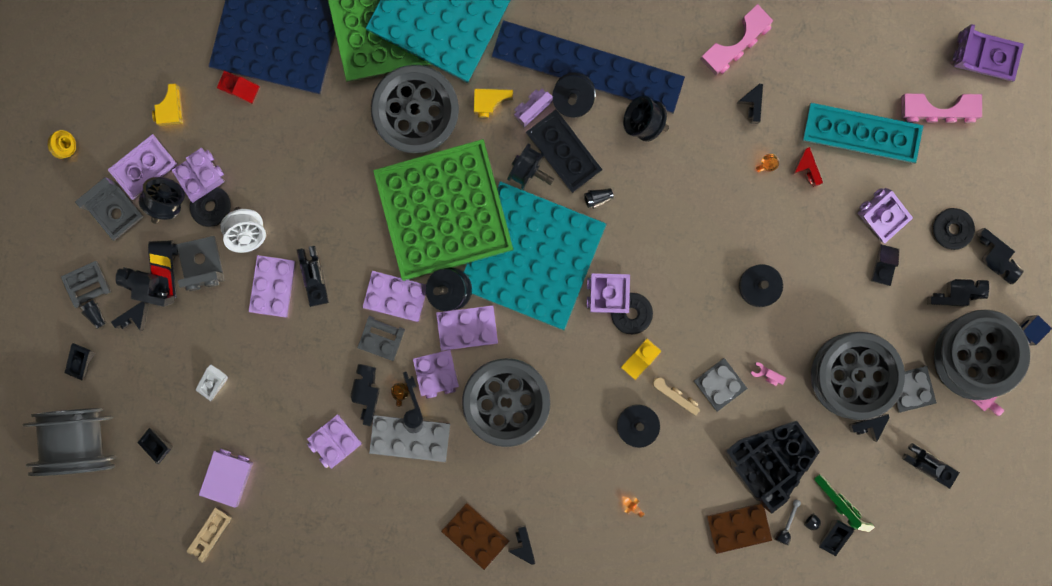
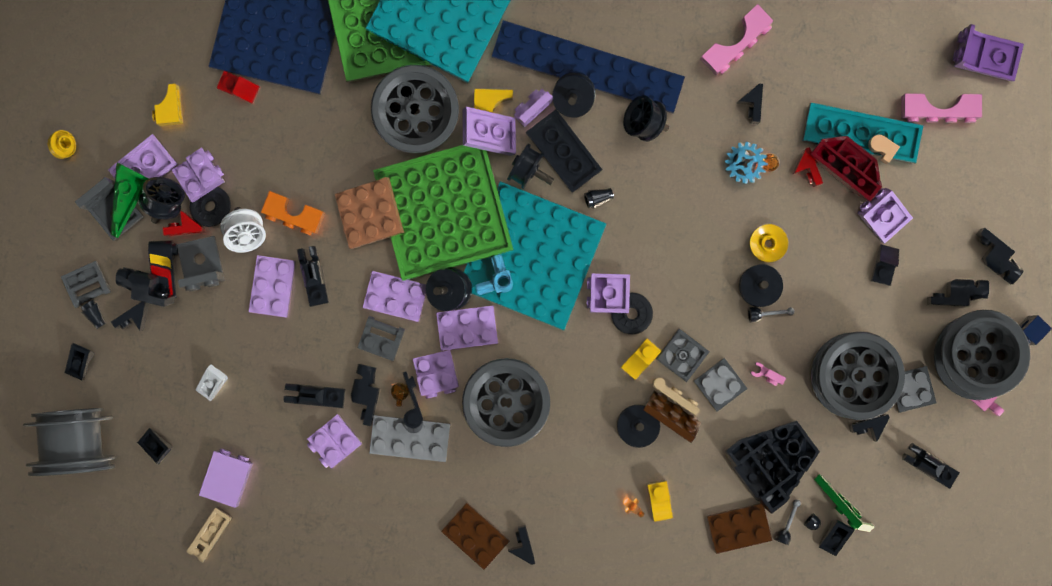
black wheel [933,208,975,250] -> none
none -> green wing [111,162,149,238]
none -> red slope [163,210,205,236]
none -> orange arch [261,191,325,236]
none -> black plate [284,383,345,408]
none -> nougat plate [335,177,404,249]
none -> lavender plate [462,107,516,156]
none -> medium azure axle [475,254,513,295]
none -> reddish brown plate [643,390,701,443]
none -> yellow arch [646,480,673,522]
none -> dark grey piece [656,329,710,382]
none -> medium azure gear [725,142,768,184]
none -> hinge [748,307,795,323]
none -> yellow dish [750,224,788,262]
none -> dark red wedge [810,136,882,202]
none -> light nougat leg [868,135,900,164]

